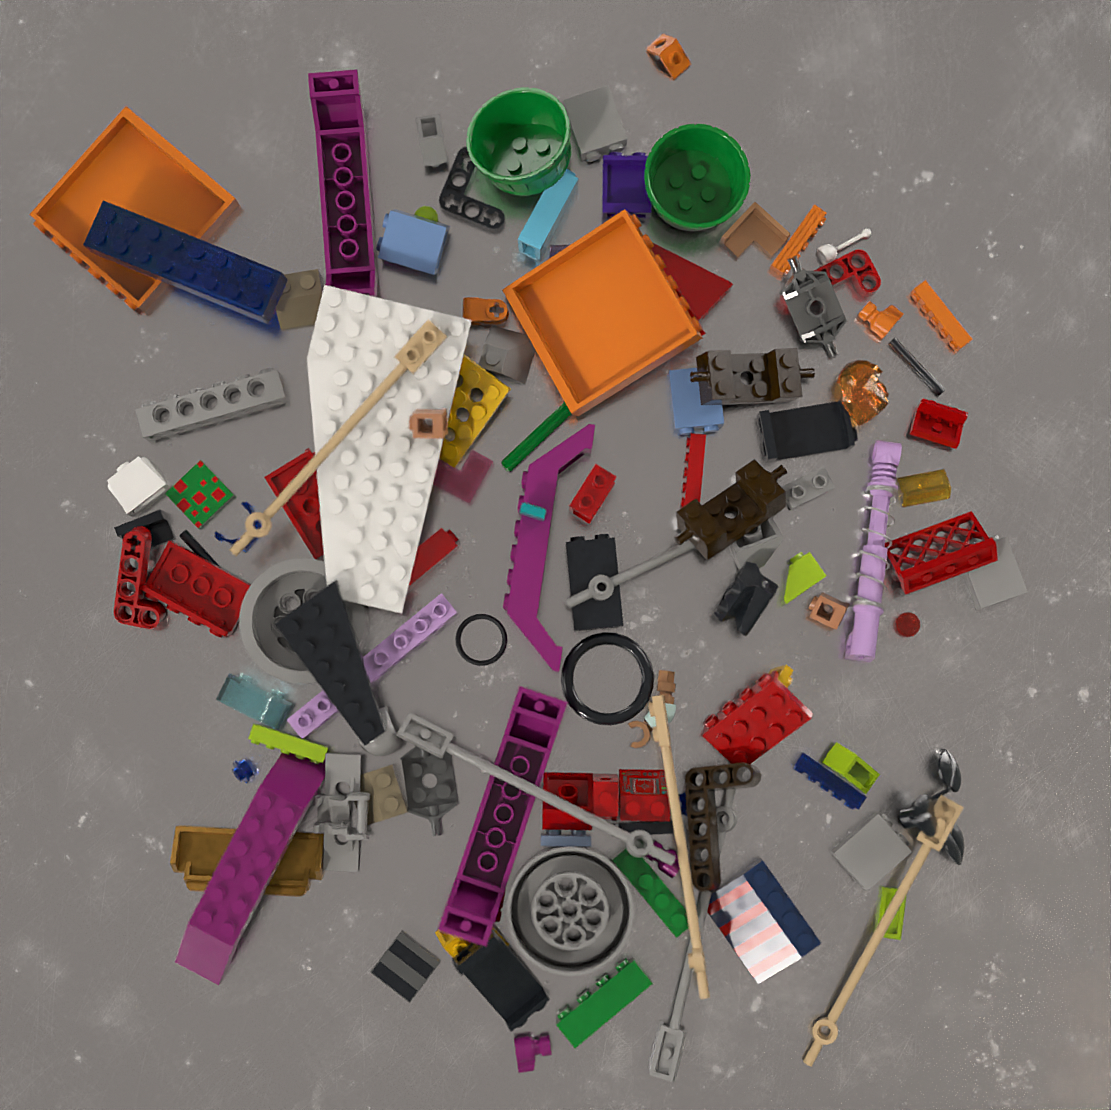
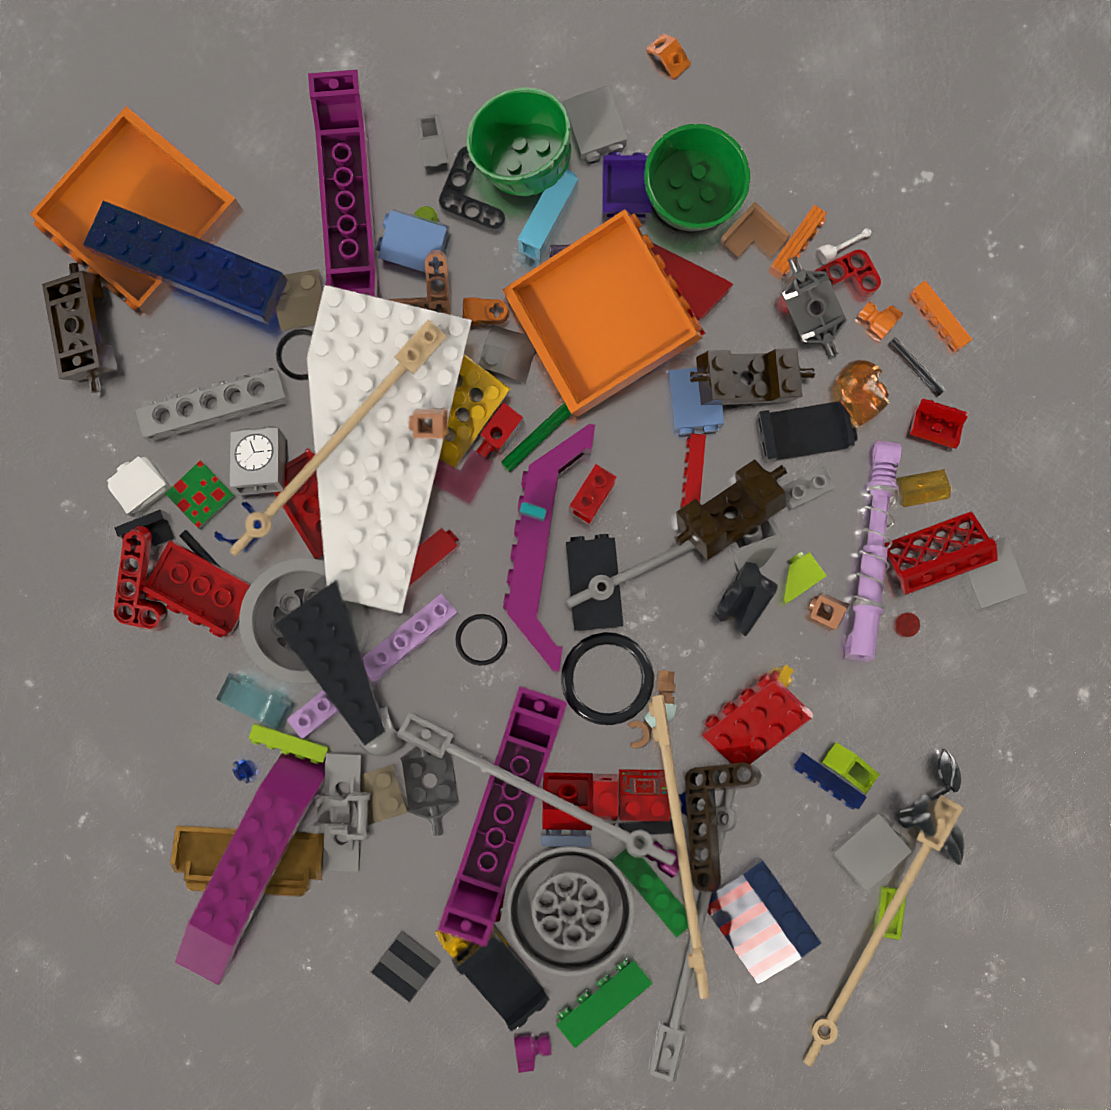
none -> dark brown brick [42,263,117,393]
none -> light grey brick [230,426,285,496]
none -> black tyre [276,329,313,380]
none -> nougat beam [388,250,450,315]
none -> red torso [476,403,525,460]

